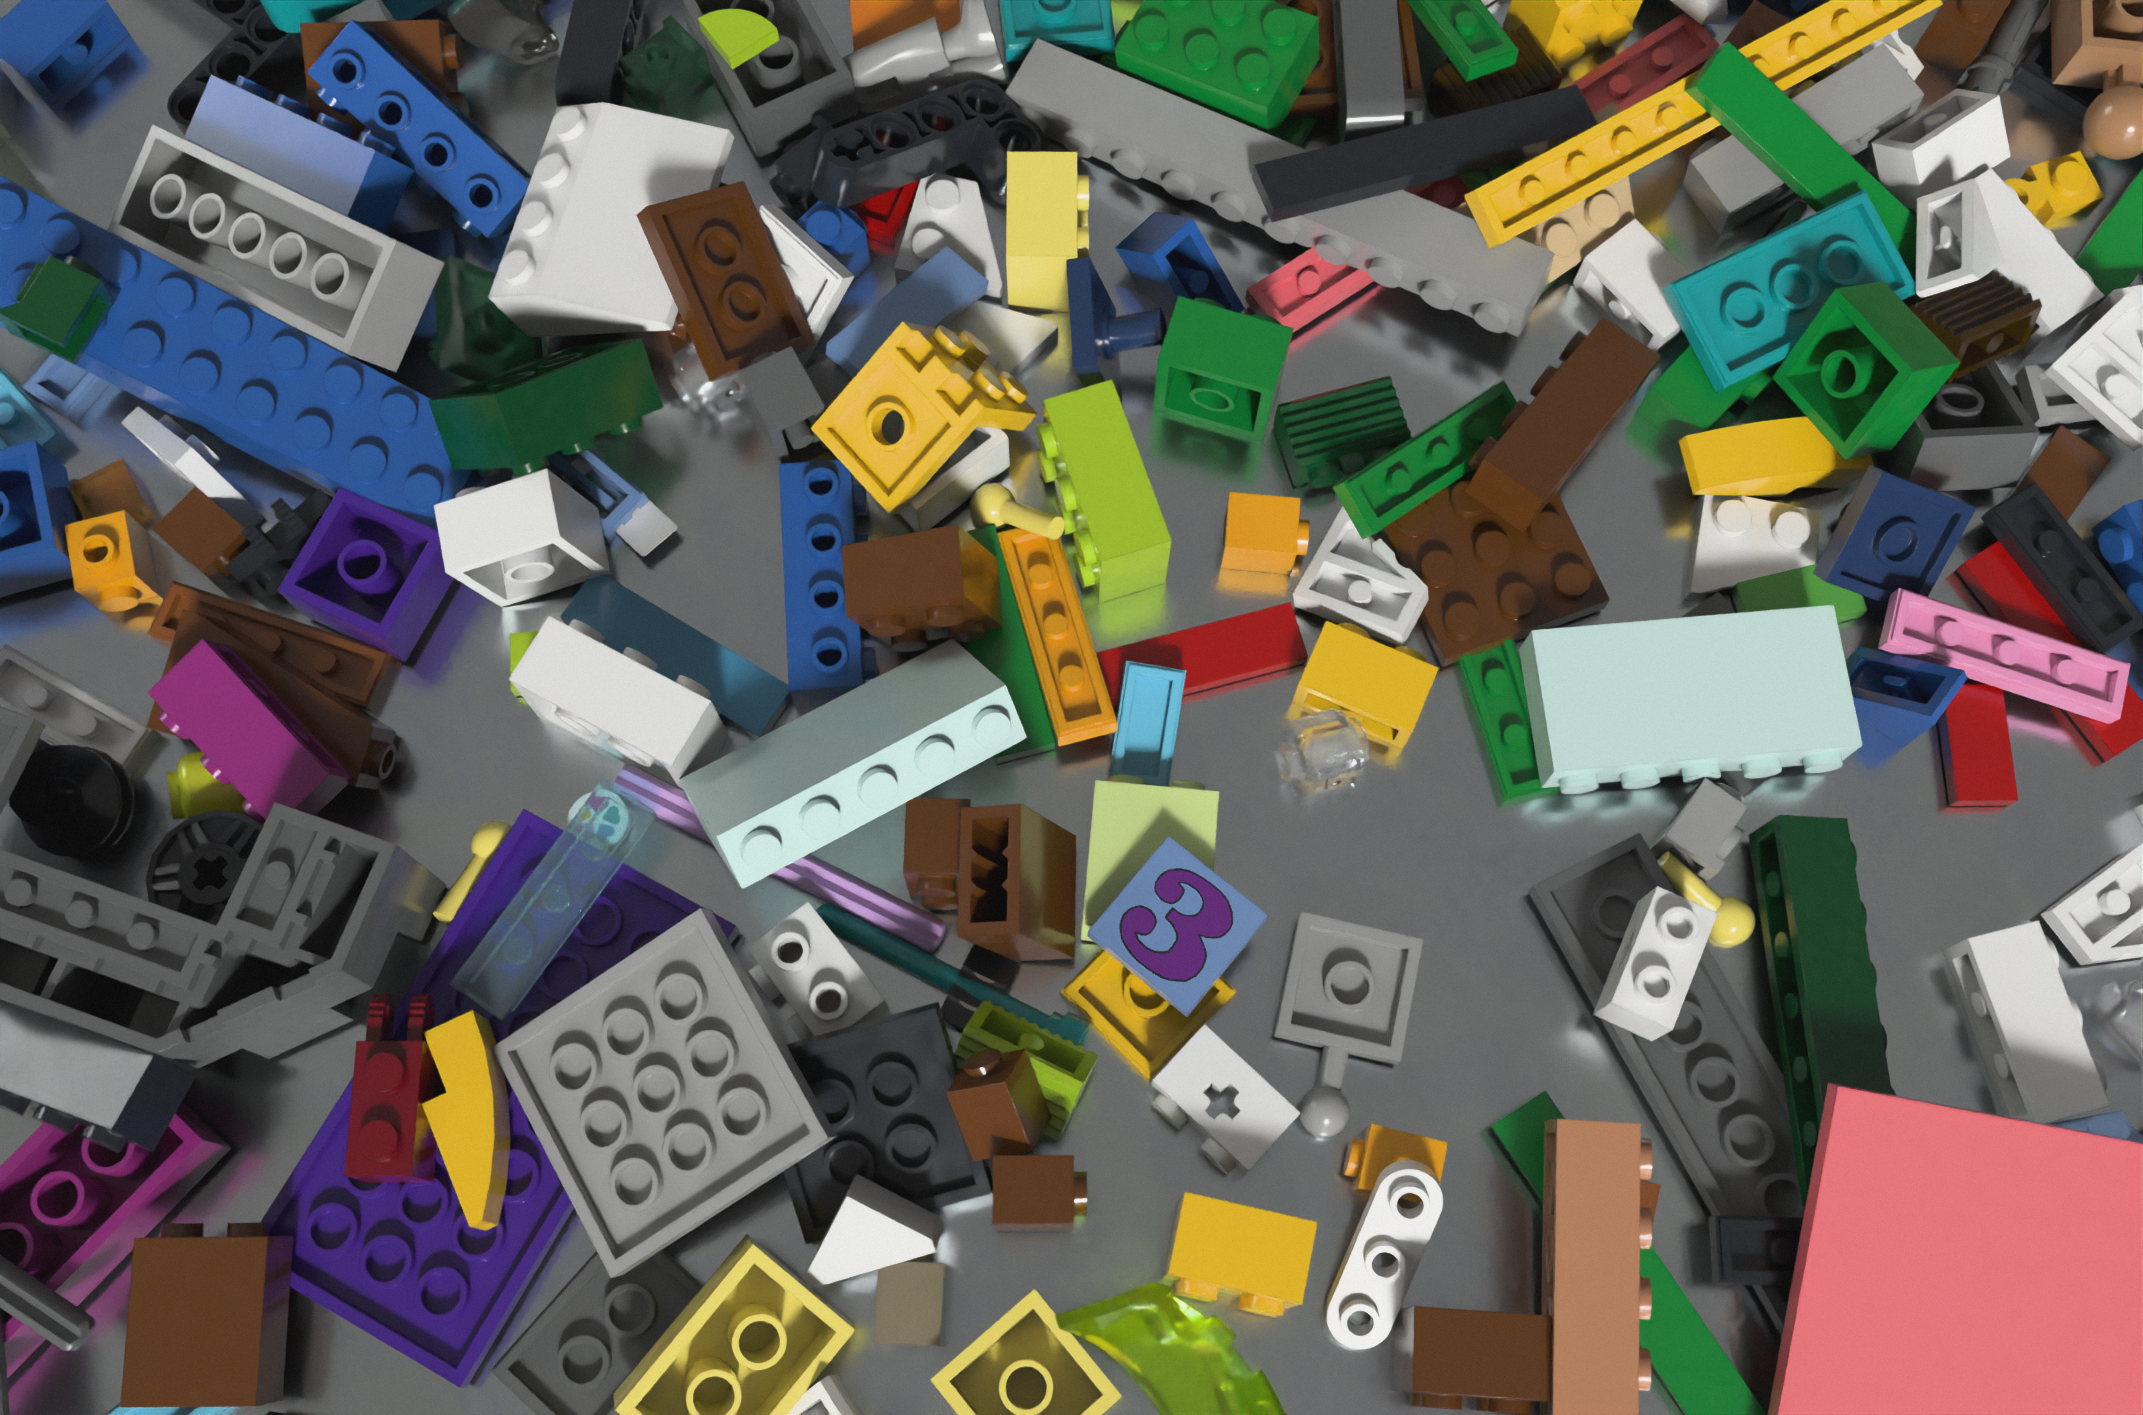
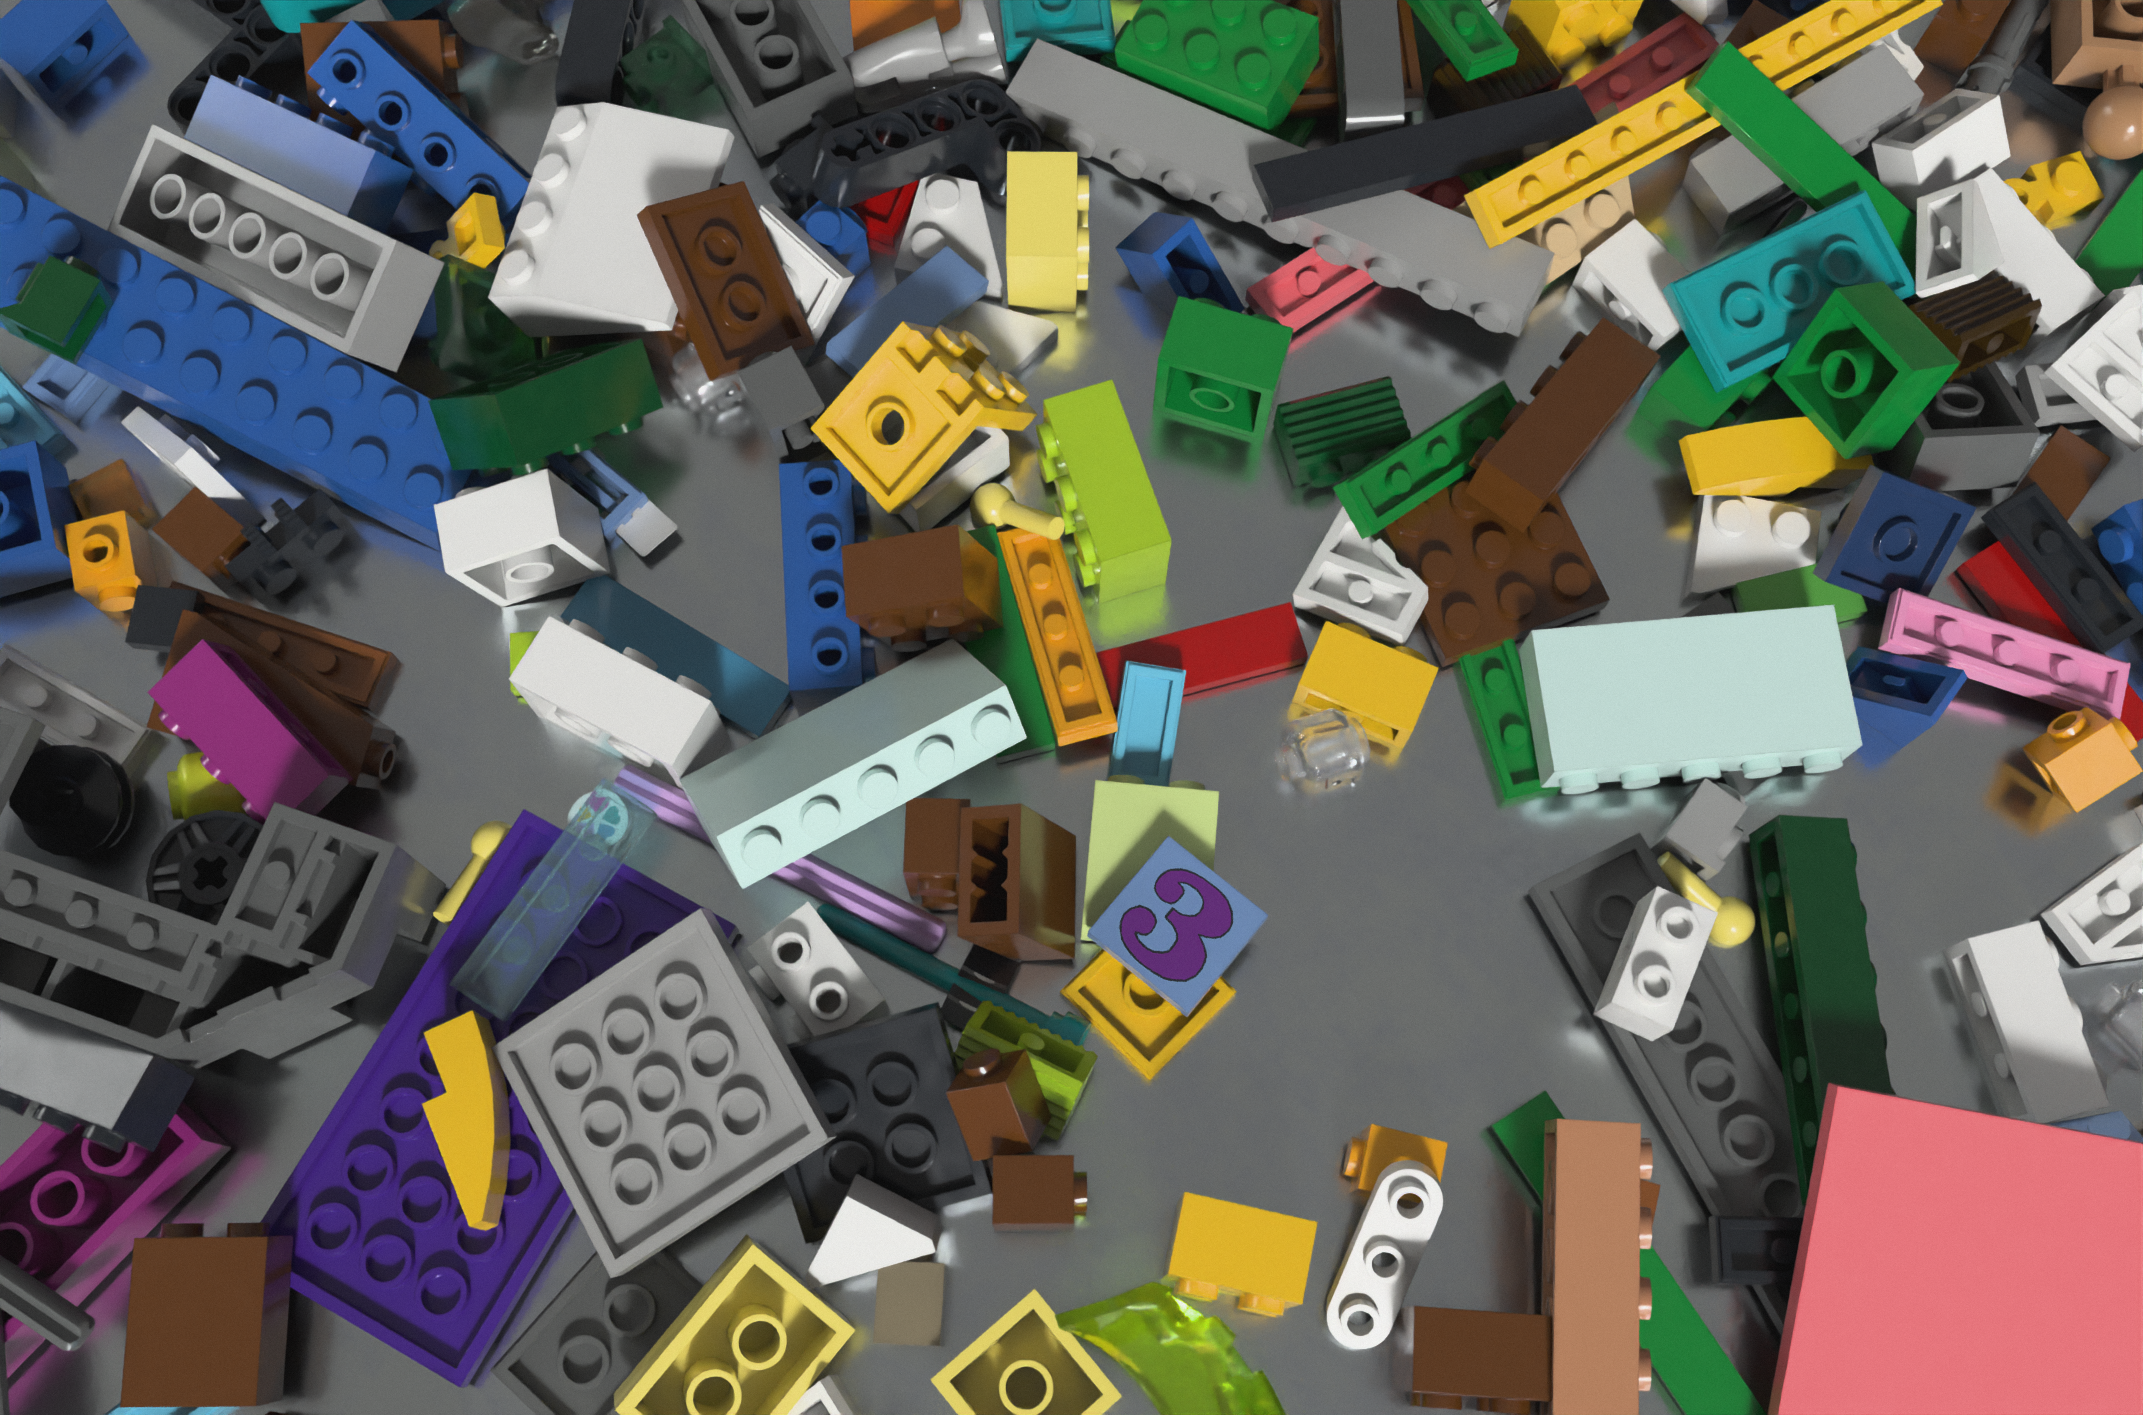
dark purple brick [277,487,454,662] -> none
dark red hinge [344,994,442,1183] -> none
lime tile [698,9,779,70] -> none
dark blue tile [1066,257,1167,407] -> none
white brick [1150,1024,1300,1176] -> none
light orange brick [1221,492,1310,575] -> none
light grey plate [1273,911,1424,1137] -> none
red tile [1938,684,2018,806] -> none
none -> black tile [125,585,206,652]
none -> yellow plate [429,192,505,288]
none -> light orange brick [2022,707,2143,813]

